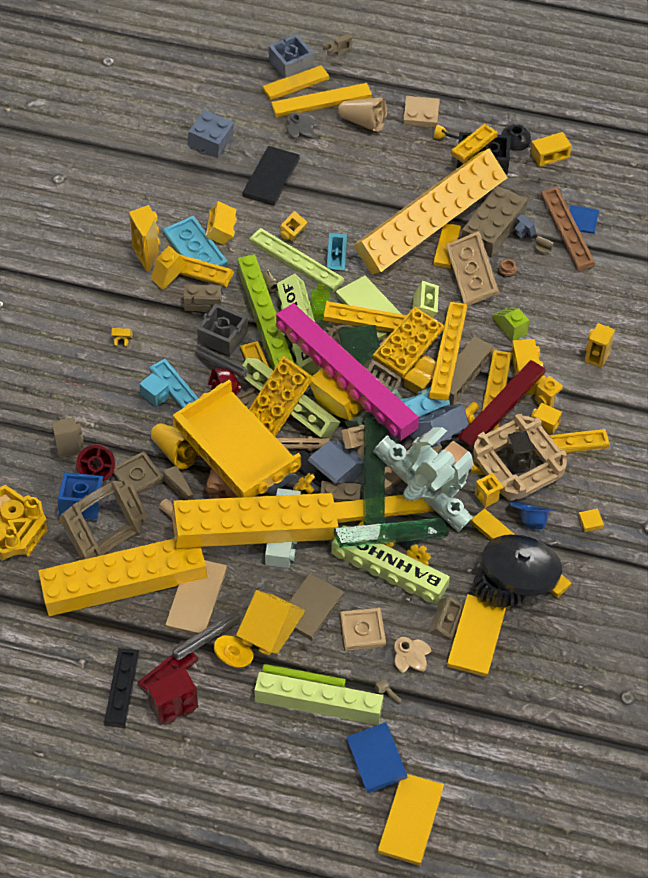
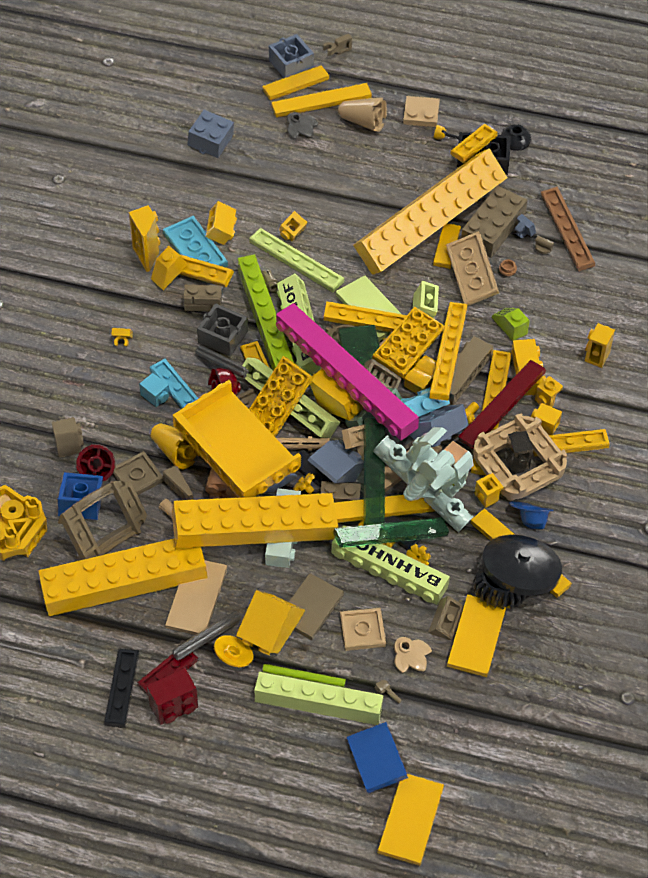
black tile [242,146,300,206] -> none
clear neon green plate [311,284,330,320] -> none
medium azure slope [327,233,347,270] -> none
yellow brick [530,132,572,167] -> none
blue piece [570,205,599,234] -> none
yellow tile [578,509,604,532] -> none

